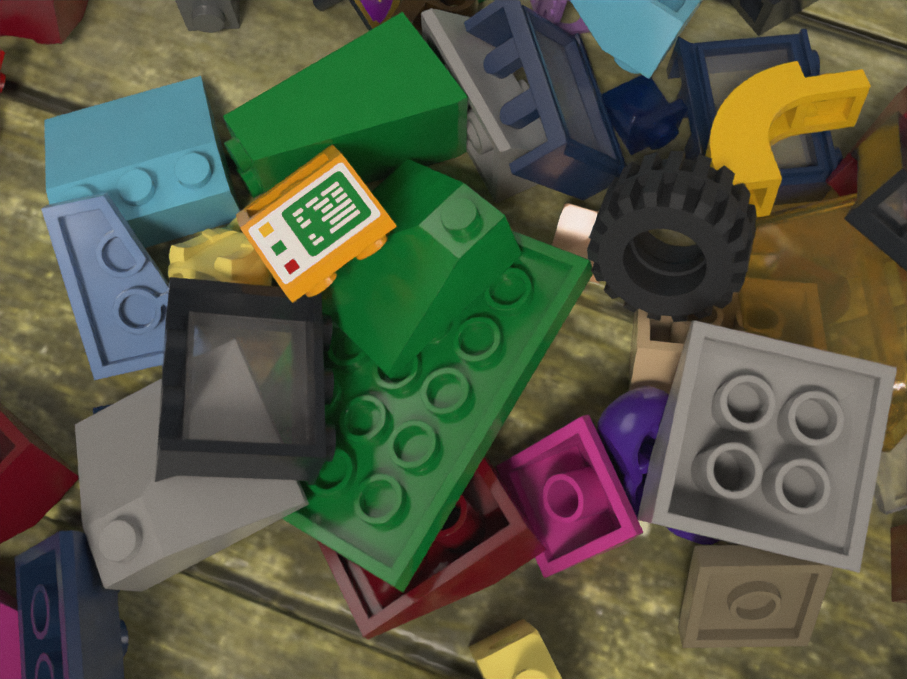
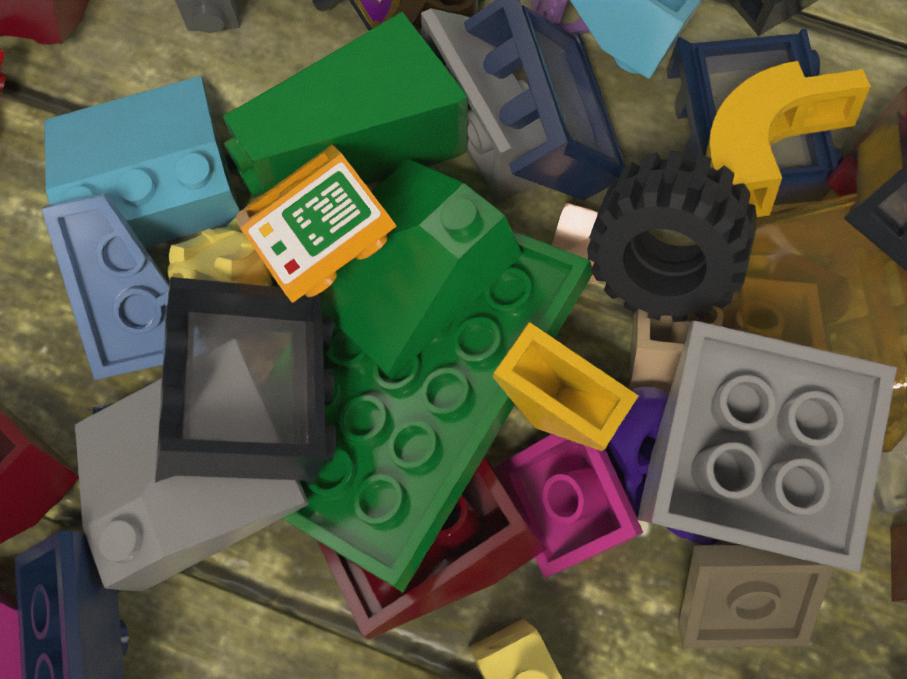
clear blue bracket [601,75,687,156] -> none
none -> yellow slope [492,322,639,451]

